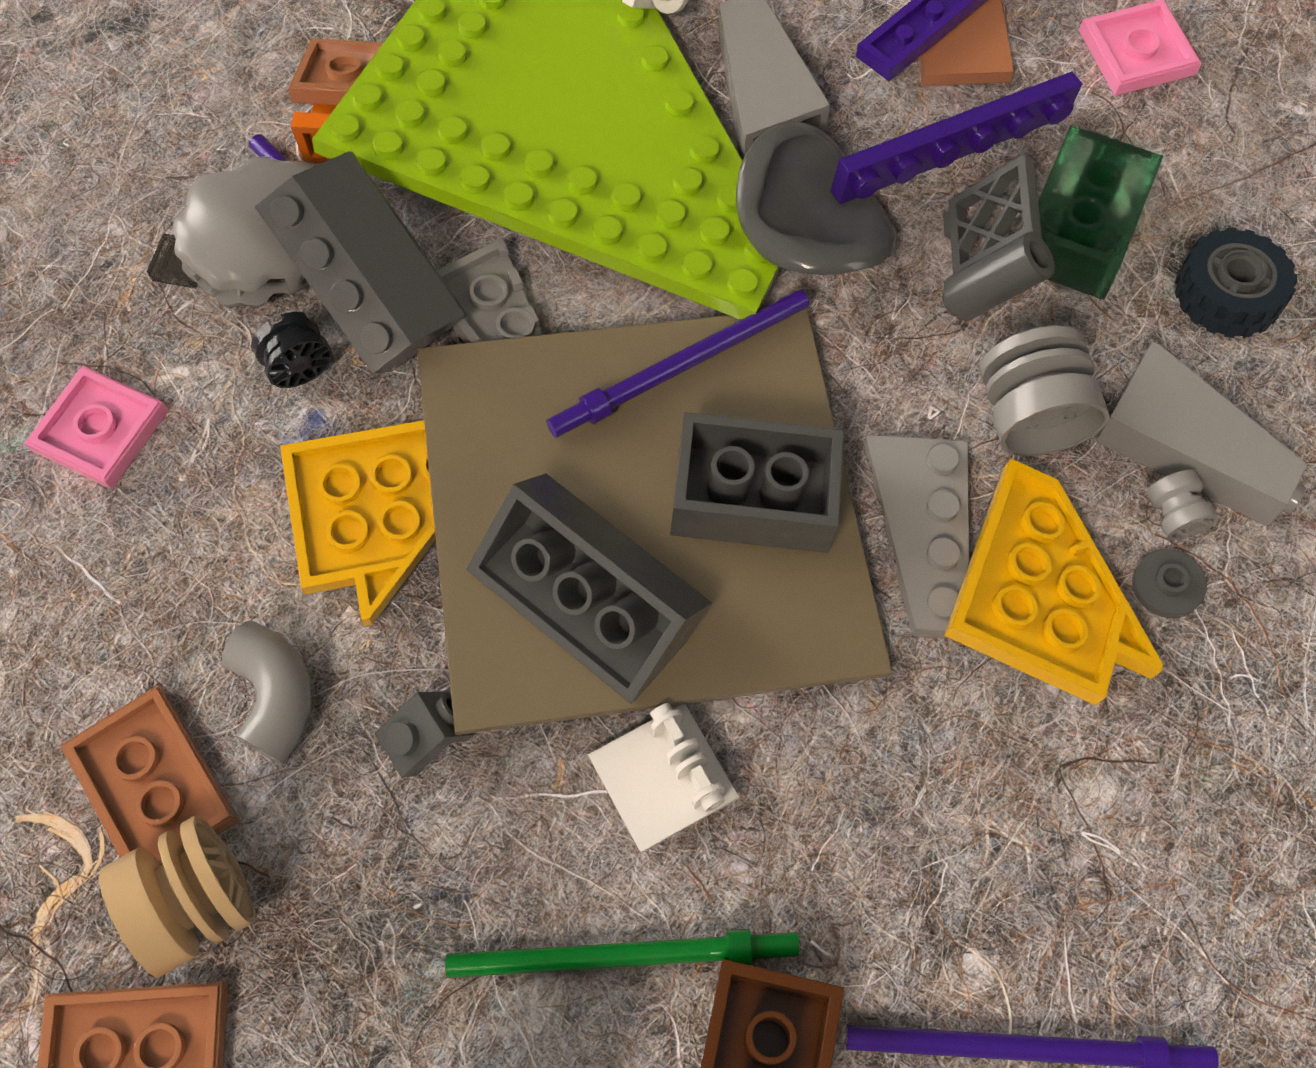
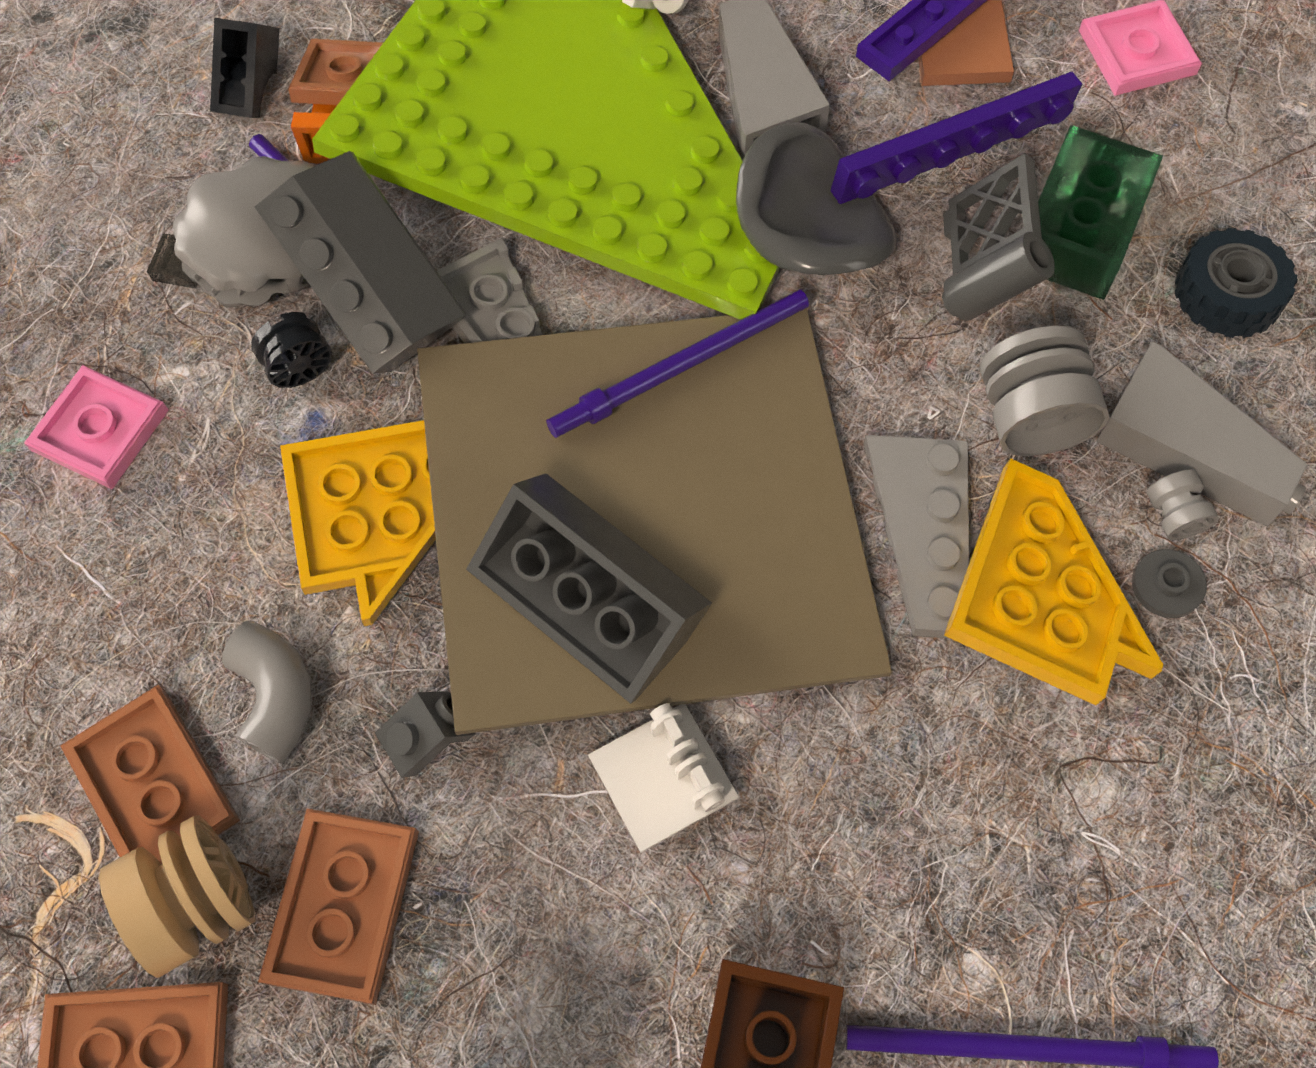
green bar [445,929,799,978] -> none
dark grey brick [670,412,844,553] -> none
none -> black arch [210,18,280,118]
none -> nougat tile [258,809,419,1005]

